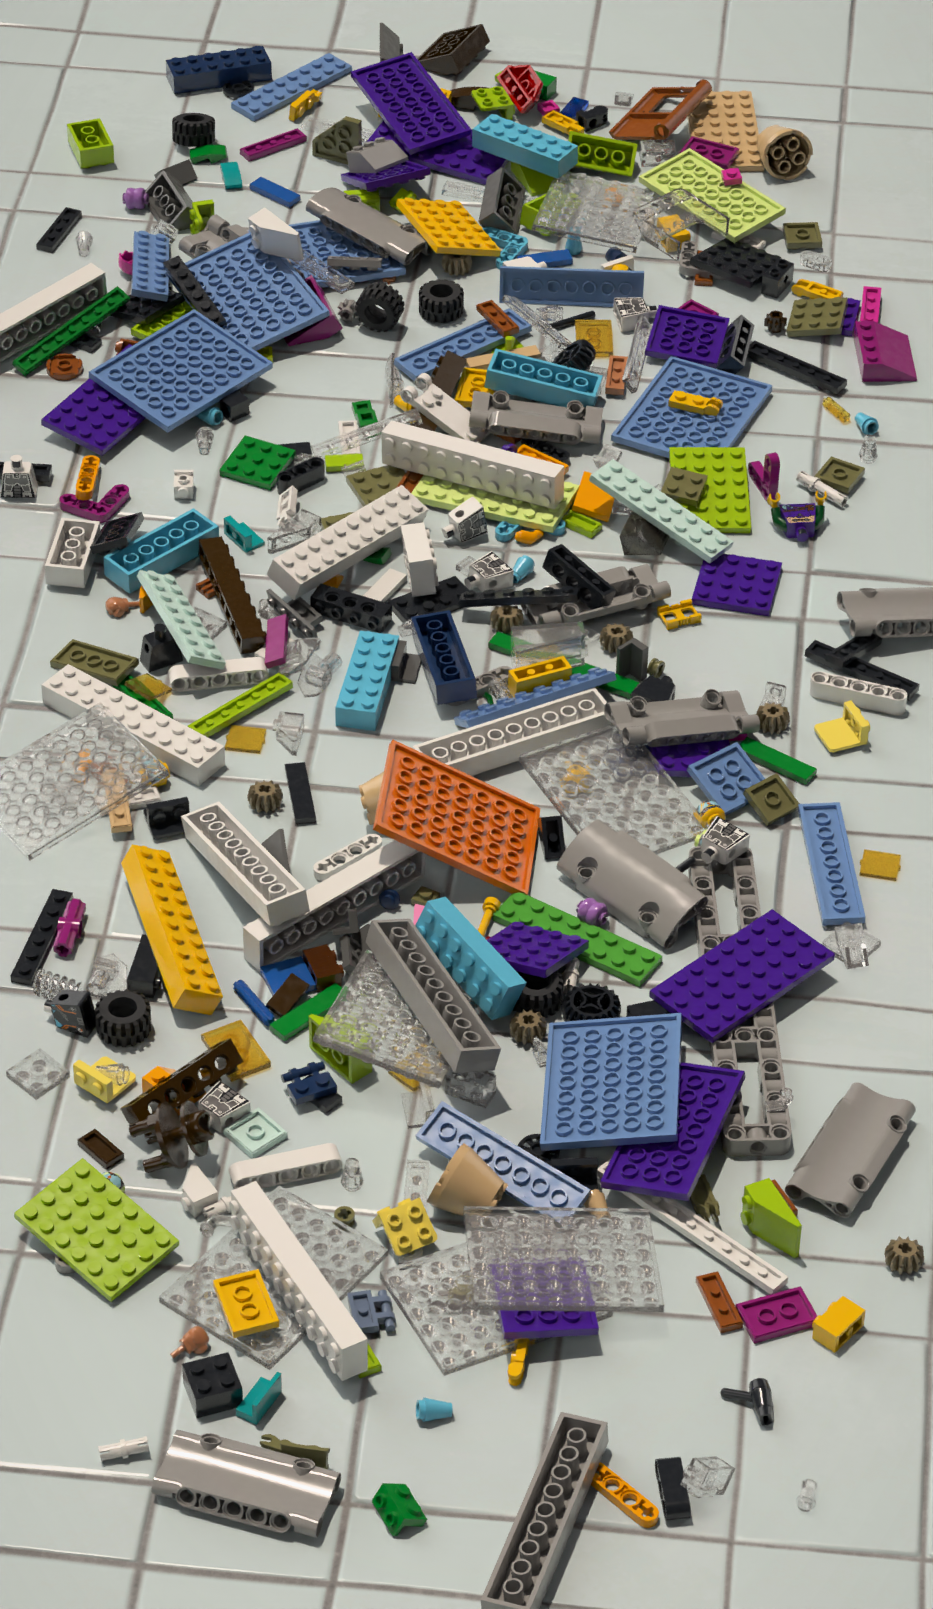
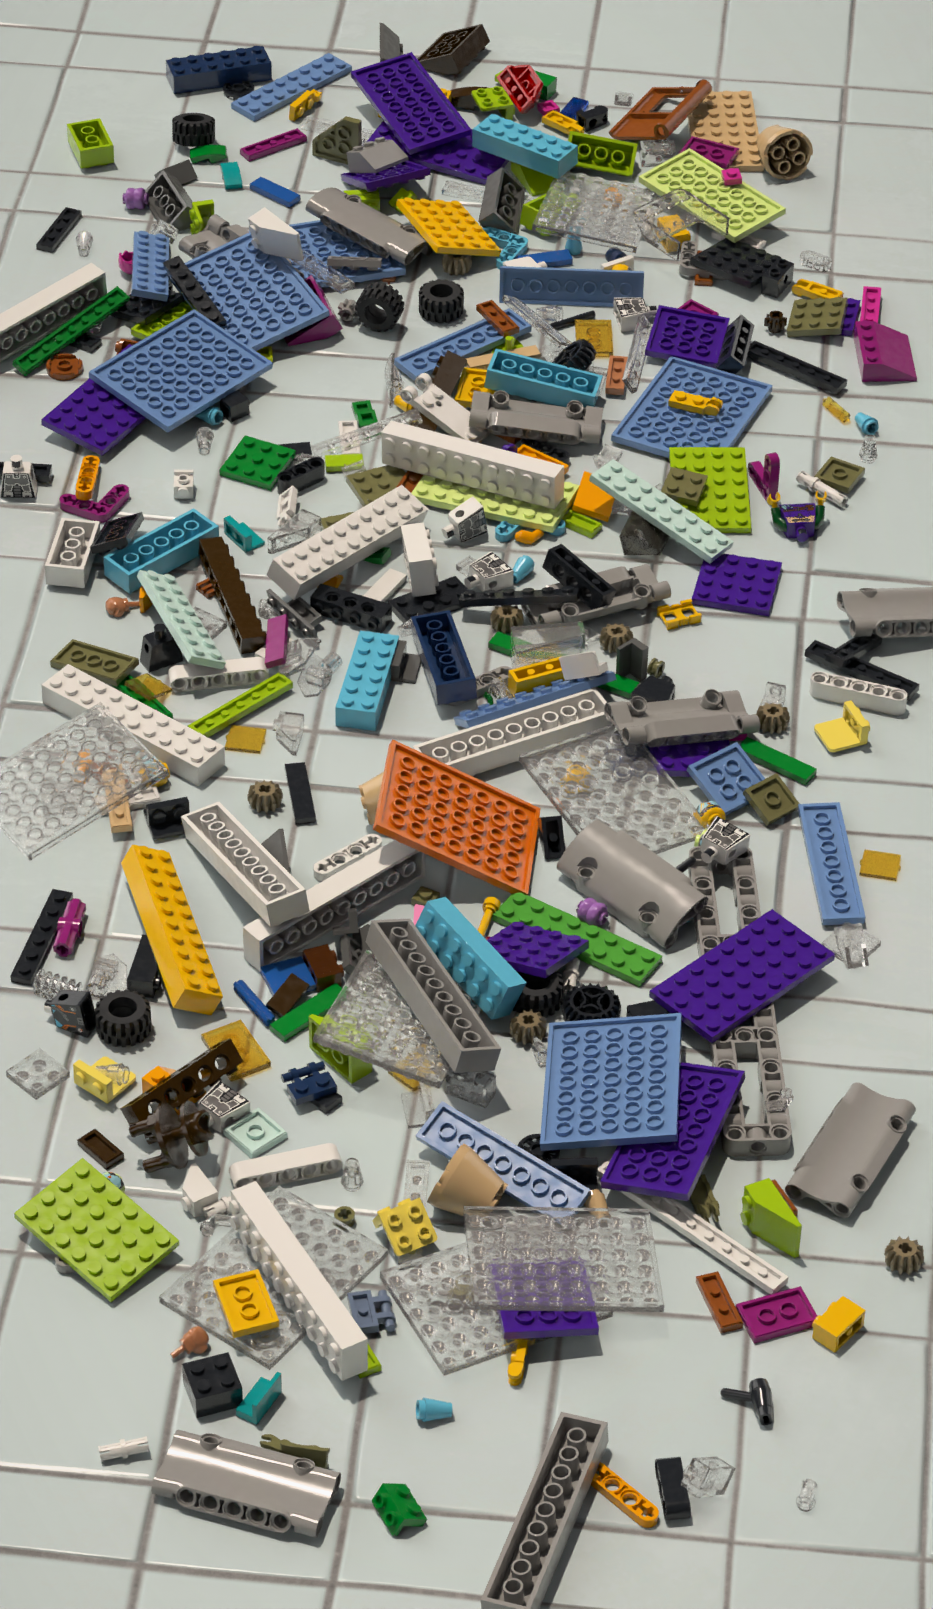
dark blue plate [379,889,400,910] -> none
olive plate [782,222,822,250] -> none
none -> white panel [559,651,609,681]

